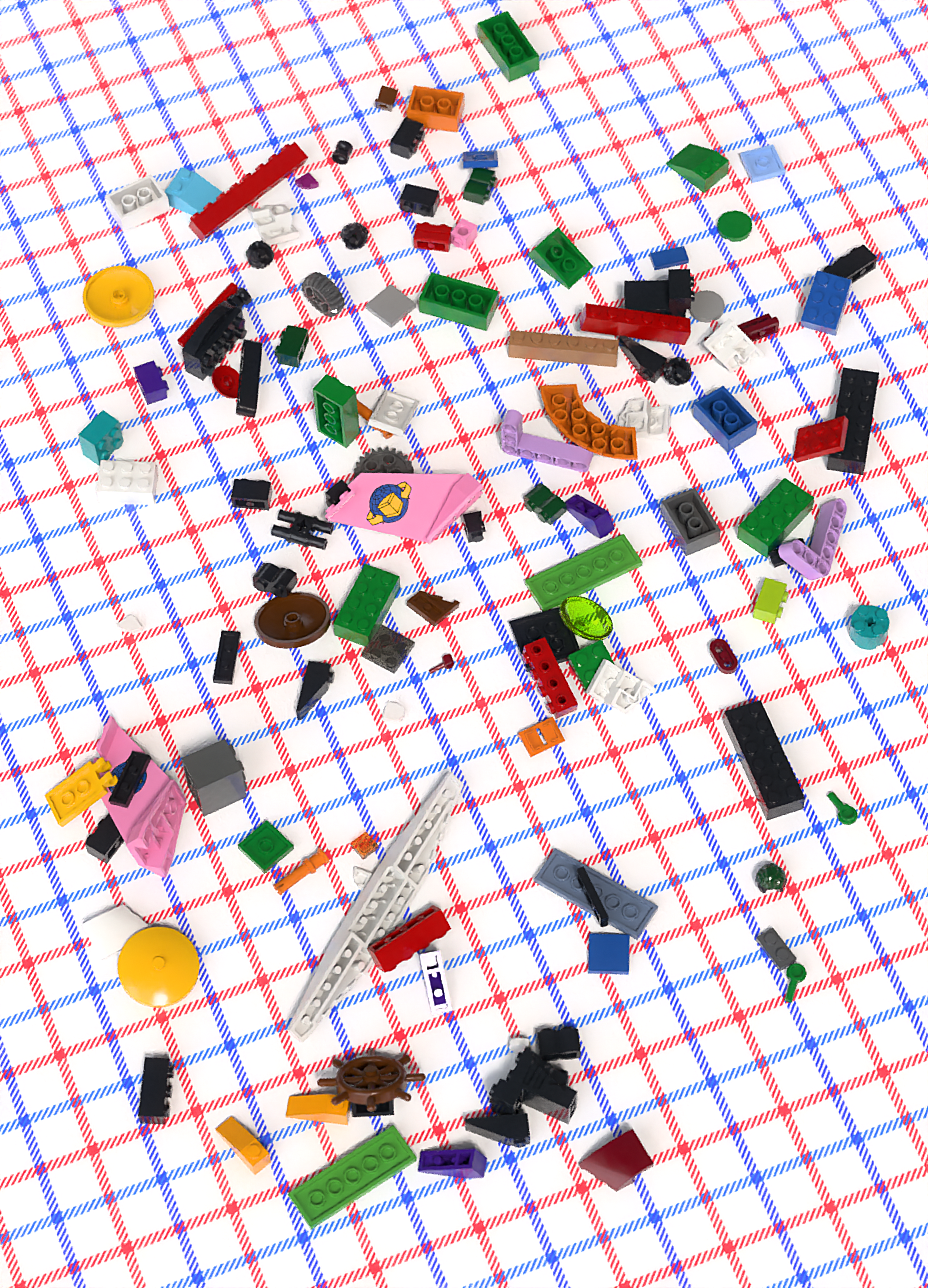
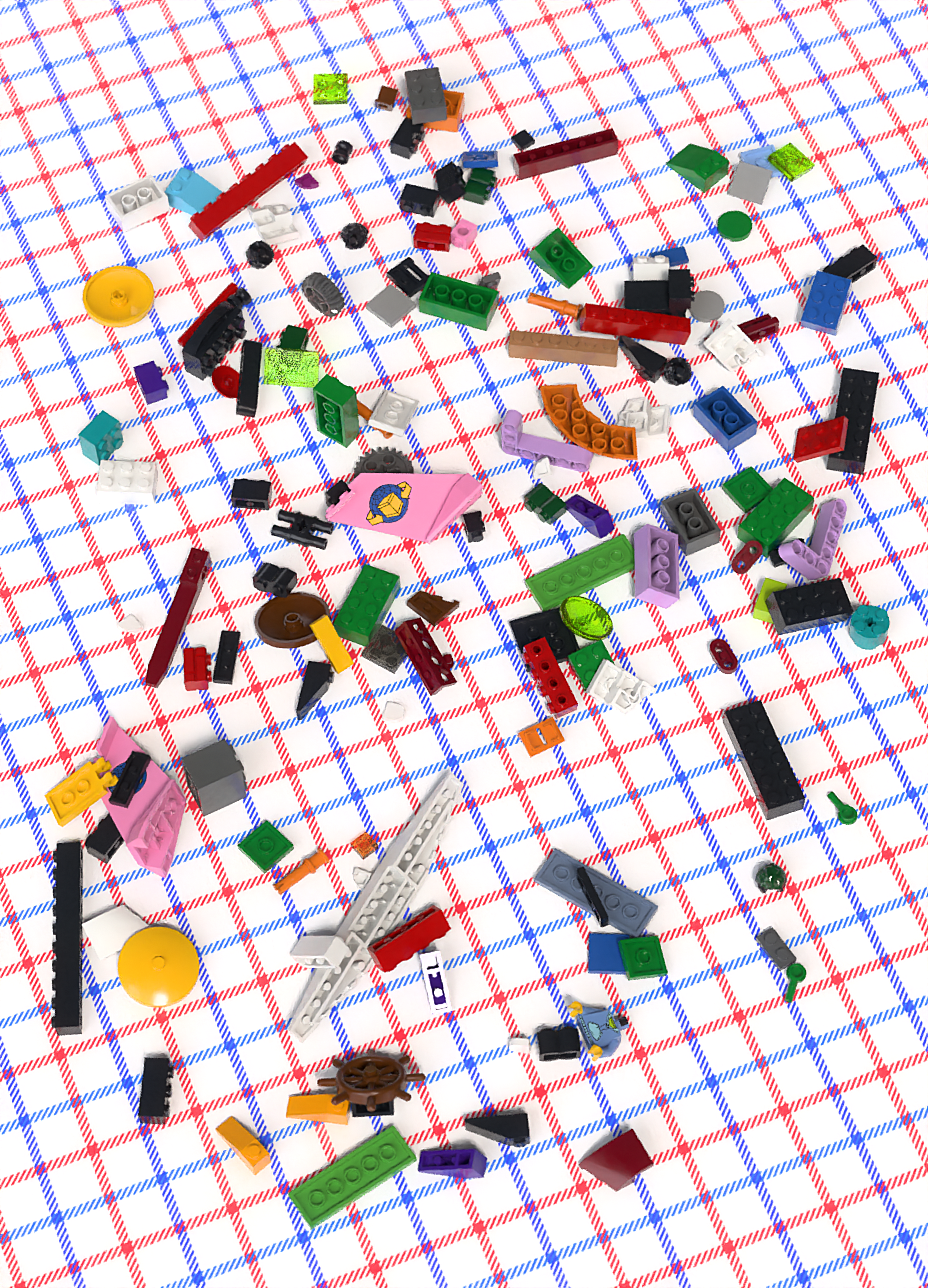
green brick [477,11,539,82] -> none
black brick [489,1046,578,1124] -> none
none -> black brick [51,842,83,1036]
none -> dark red piece [145,547,212,688]
none -> red brick [183,647,212,691]
none -> clear neon green plate [264,347,320,388]
none -> white brick [290,935,350,968]
none -> yellow tile [309,615,354,674]
none -> clear neon green plate [313,73,348,105]
none -> black plate [387,257,430,298]
none -> dark red fence [394,617,457,696]
none -> dark grey brick [404,67,447,125]
none -> black brick [435,161,466,204]
none -> dark grey plate [479,271,501,290]
none -> black tile [511,129,535,151]
none -> dark red brick [513,128,618,180]
none -> orange pin [528,292,583,320]
none -> white tile [533,456,552,480]
none -> medium blue torso [568,1001,629,1062]
none -> green plate [618,936,668,981]
none -> white slope [633,255,669,281]
none -> lavender brick [634,523,680,609]
none -> green plate [722,466,773,514]
none -> light grey tile [728,161,773,205]
none -> dark red plate [731,540,763,574]
none -> black brick [765,578,854,636]
none -> clear neon green plate [767,142,815,182]

